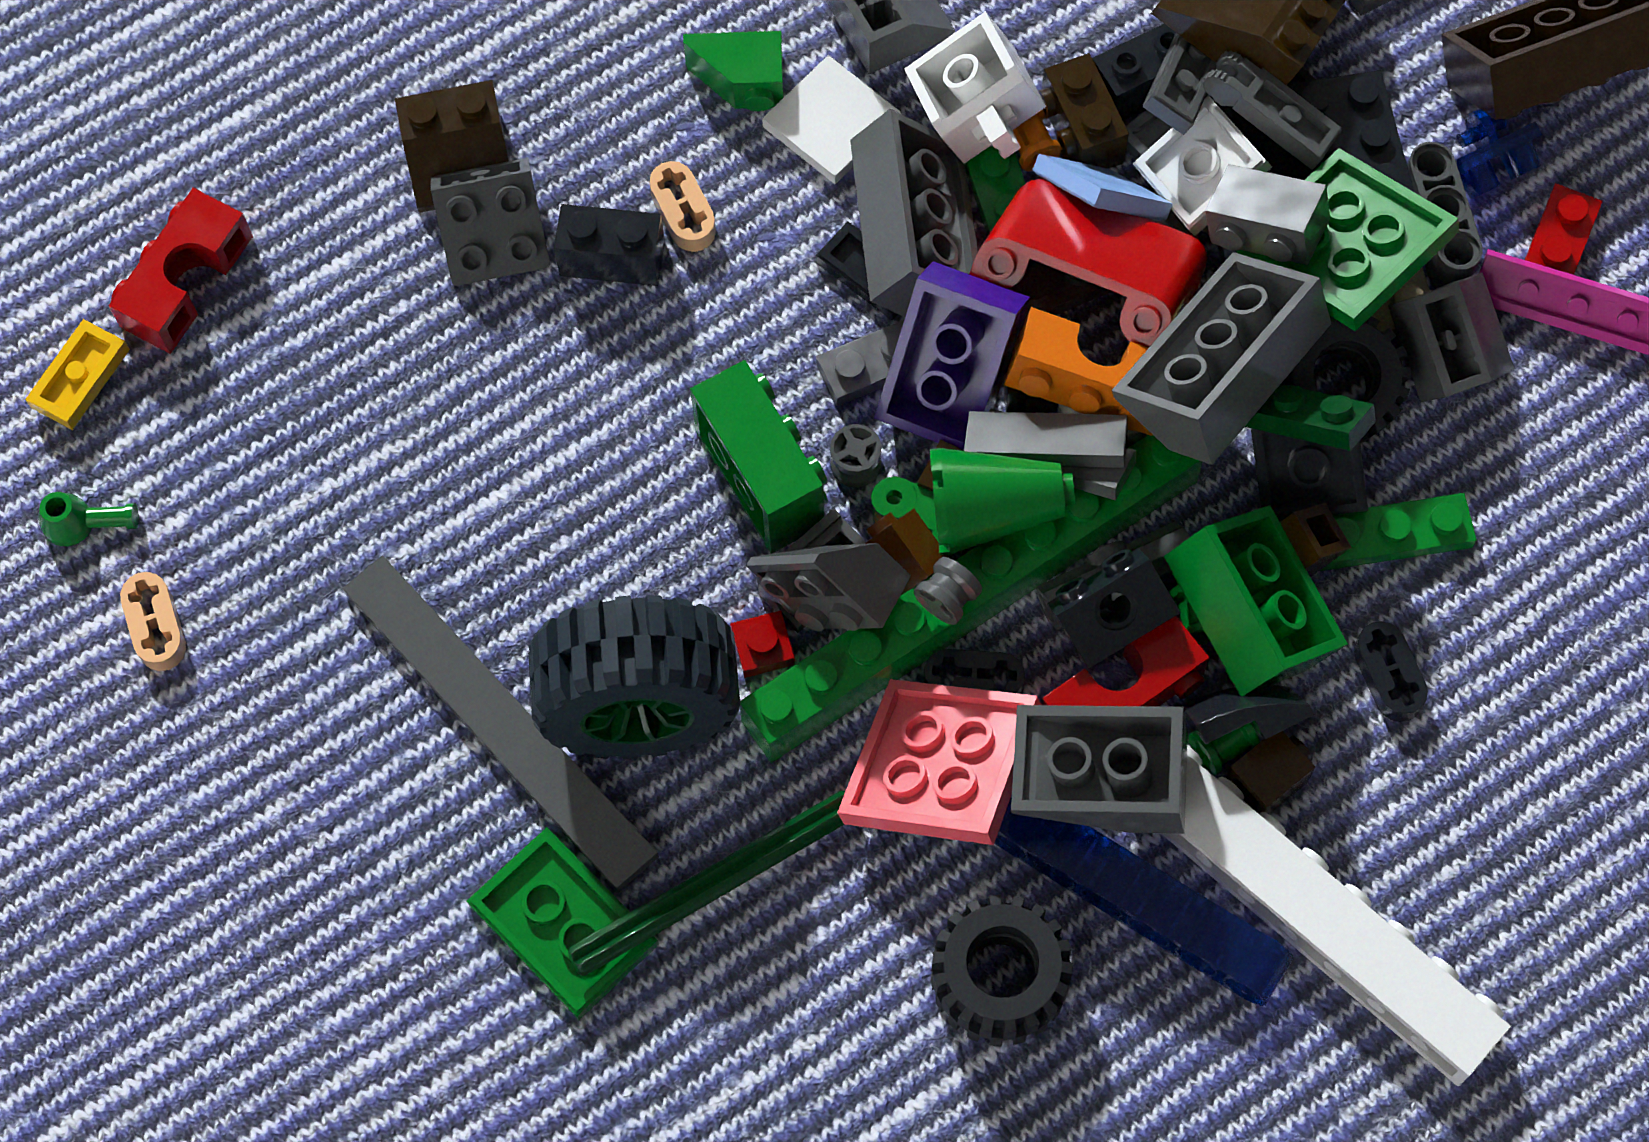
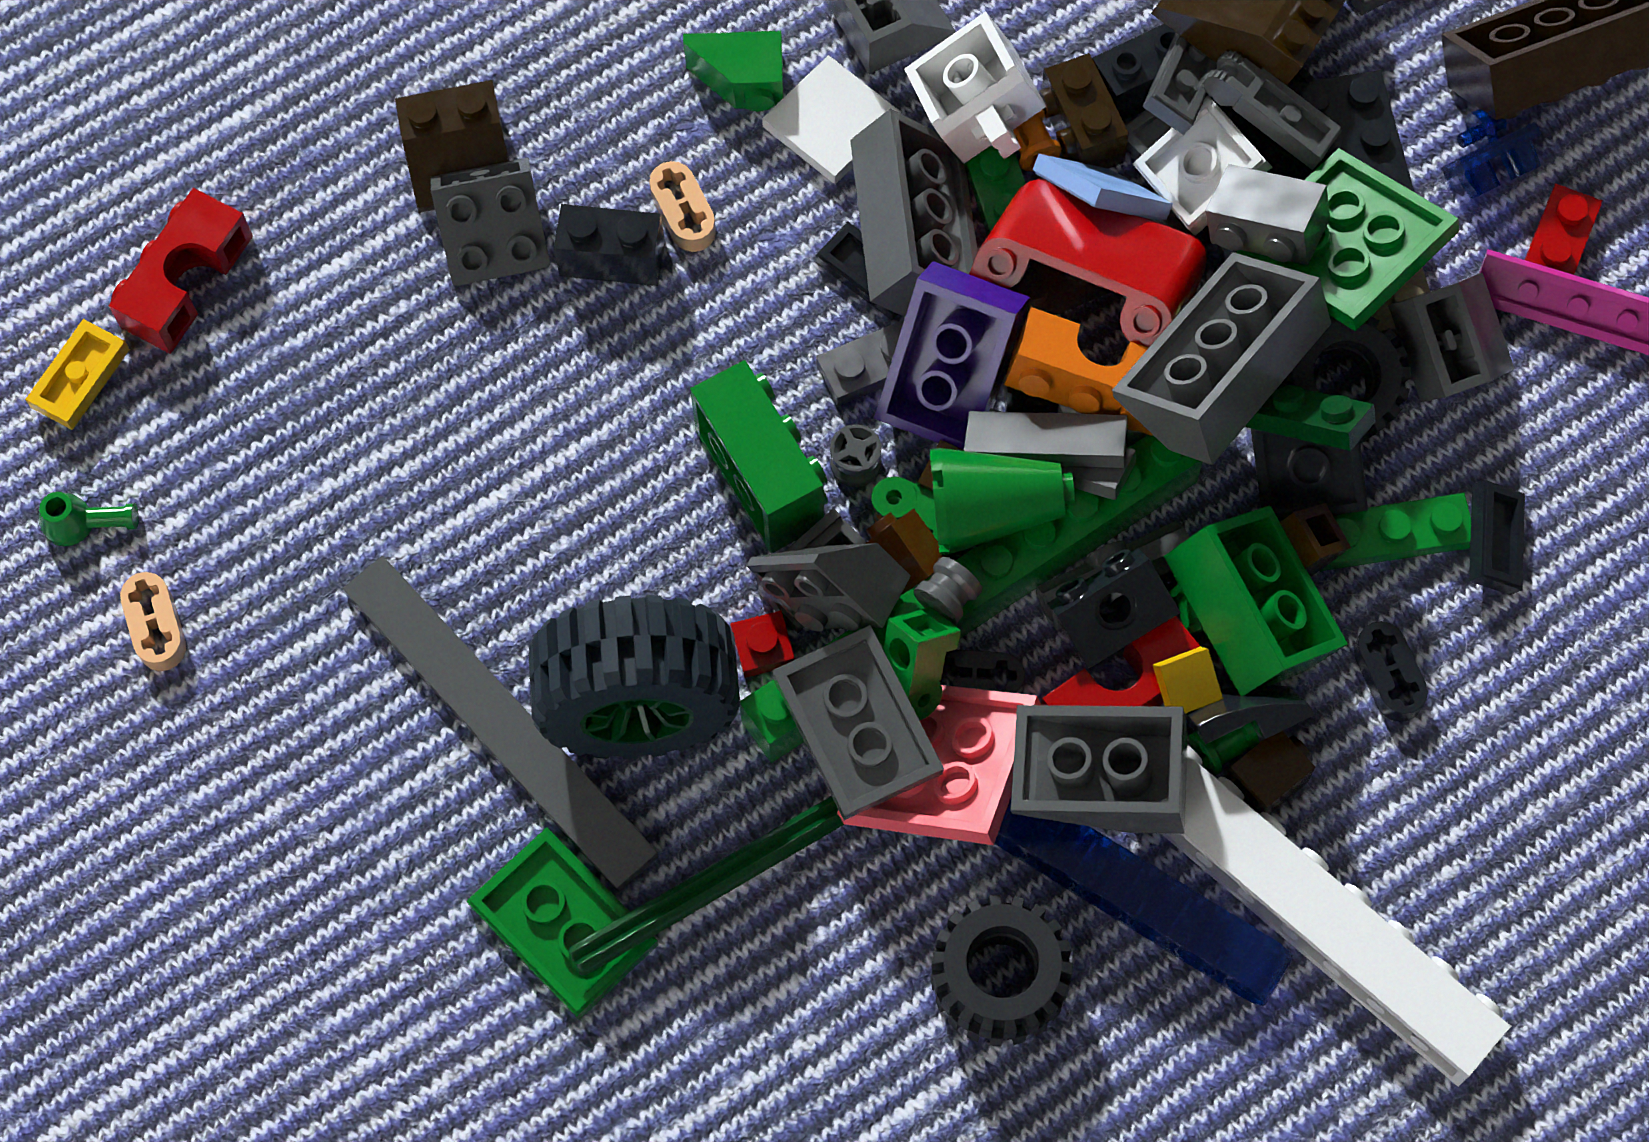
dark grey beam [1407,142,1483,288] -> none
none -> dark grey plate [772,625,944,820]
none -> green leg [884,607,961,720]
none -> yellow tile [1153,647,1223,713]
none -> black tile [1469,479,1525,595]

